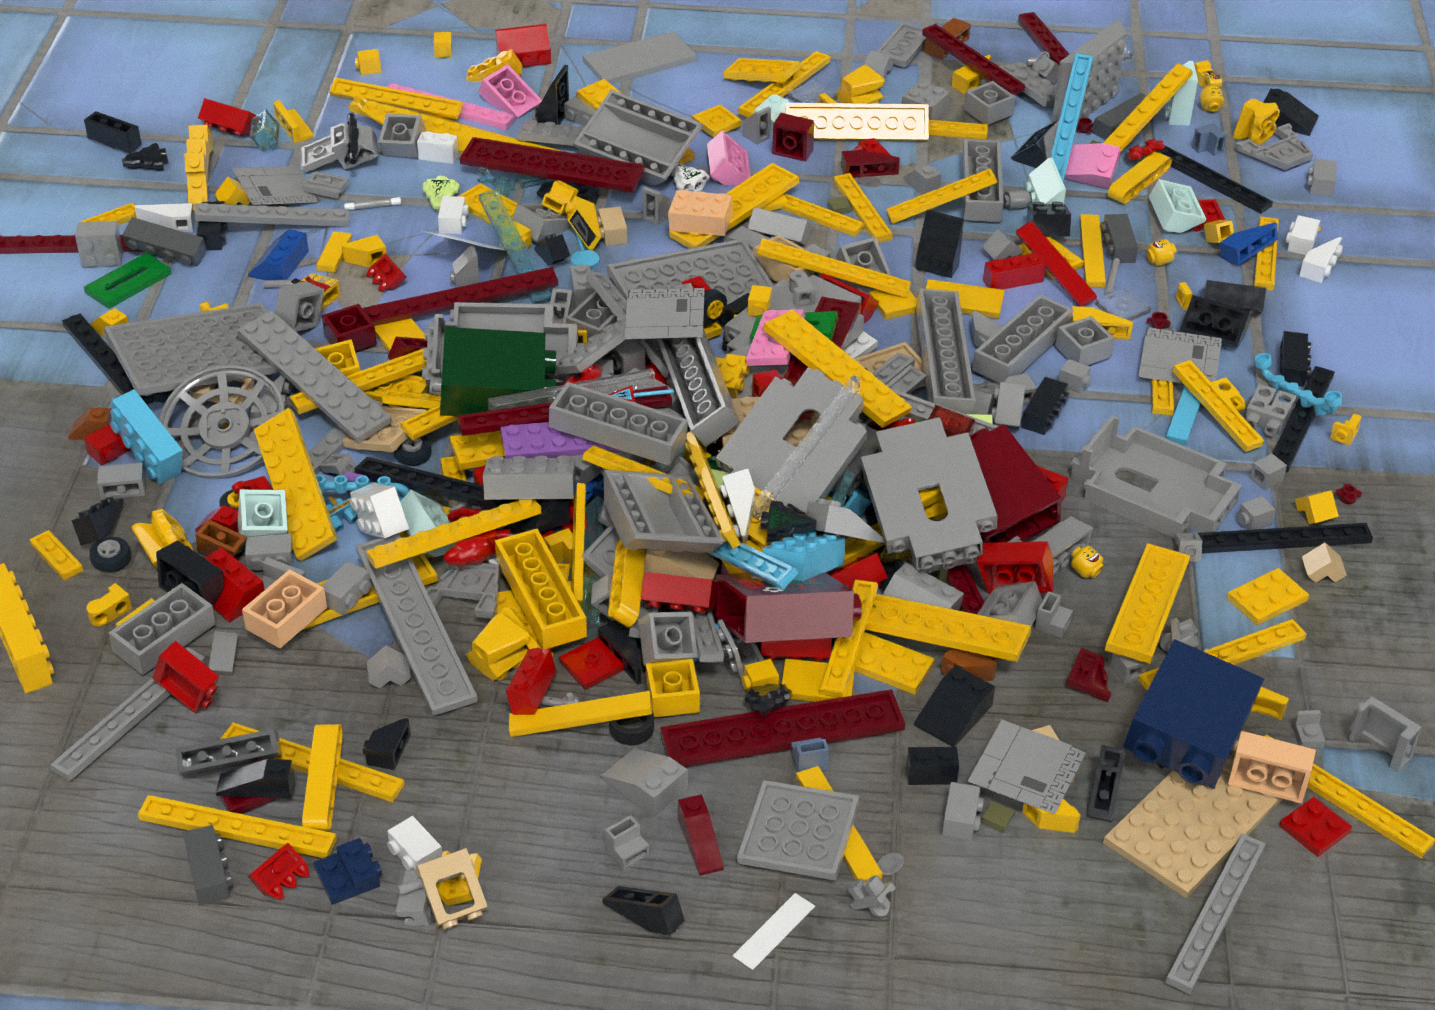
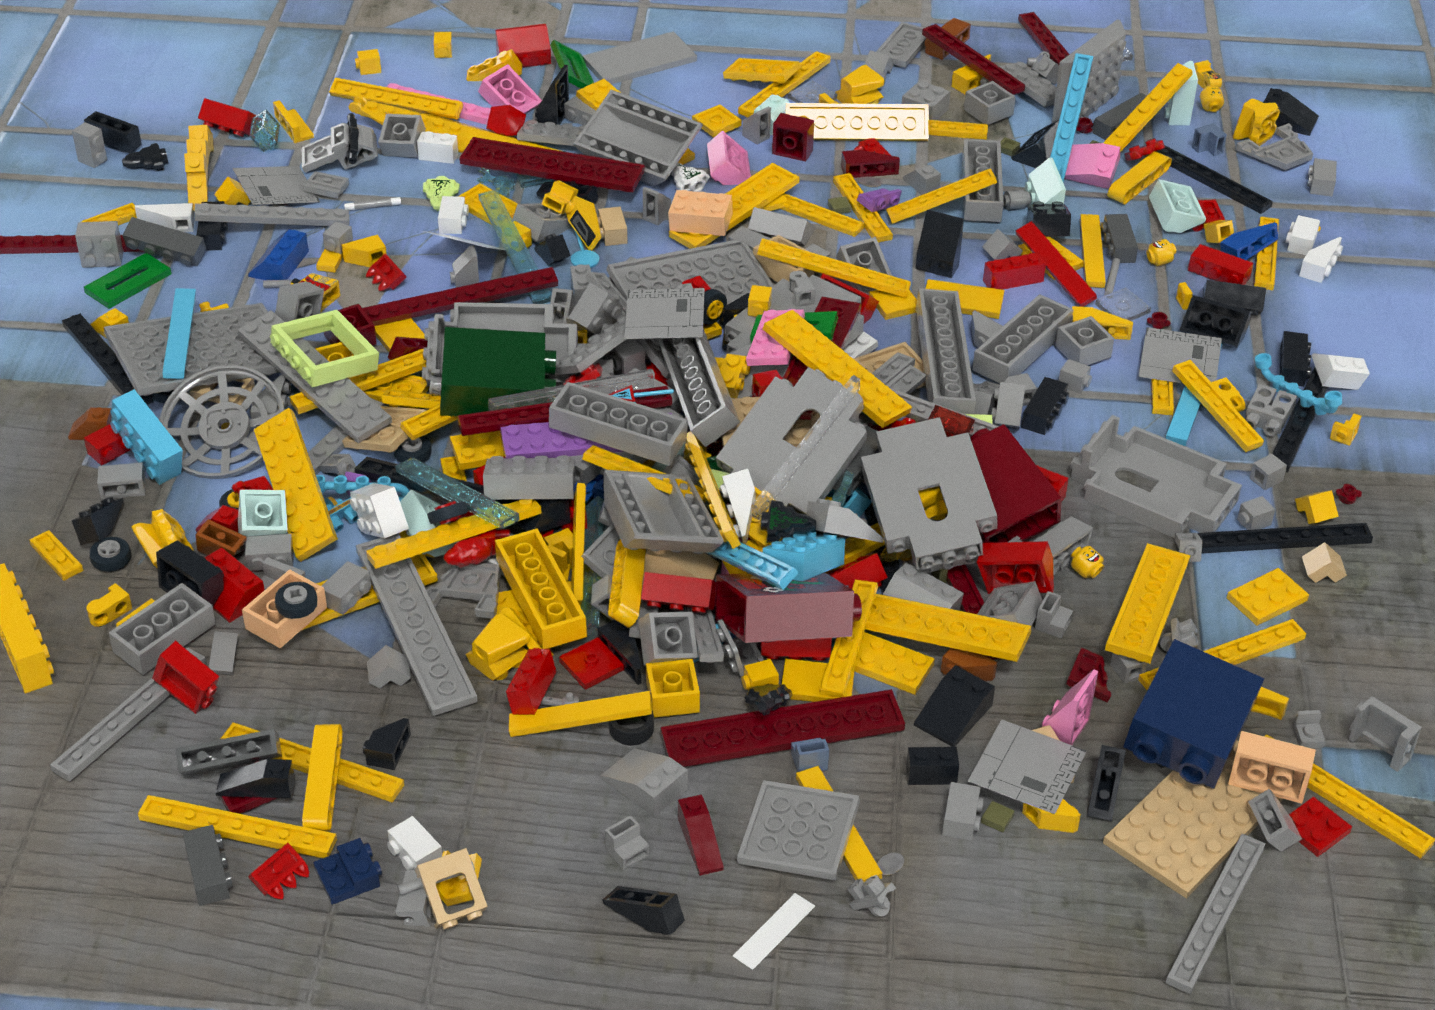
none -> light grey brick [72,122,107,168]
none -> medium azure tile [163,288,196,379]
none -> yellowish green window [270,310,379,387]
none -> black wheel [275,582,318,619]
none -> light grey brick [323,221,353,254]
none -> clear light blue tile [395,457,520,529]
none -> black wheel [427,501,468,525]
none -> red slope [486,105,526,136]
none -> yellow tile [547,544,568,573]
none -> green piece [550,40,594,89]
none -> light grey brick [569,283,624,336]
none -> medium lavender bracket [857,188,902,212]
none -> olive tile [1000,137,1021,156]
none -> bright pink slope [1042,670,1098,745]
none -> red brick [1188,244,1253,285]
none -> light grey slope [1248,789,1302,852]
none -> white slope [1312,353,1370,390]

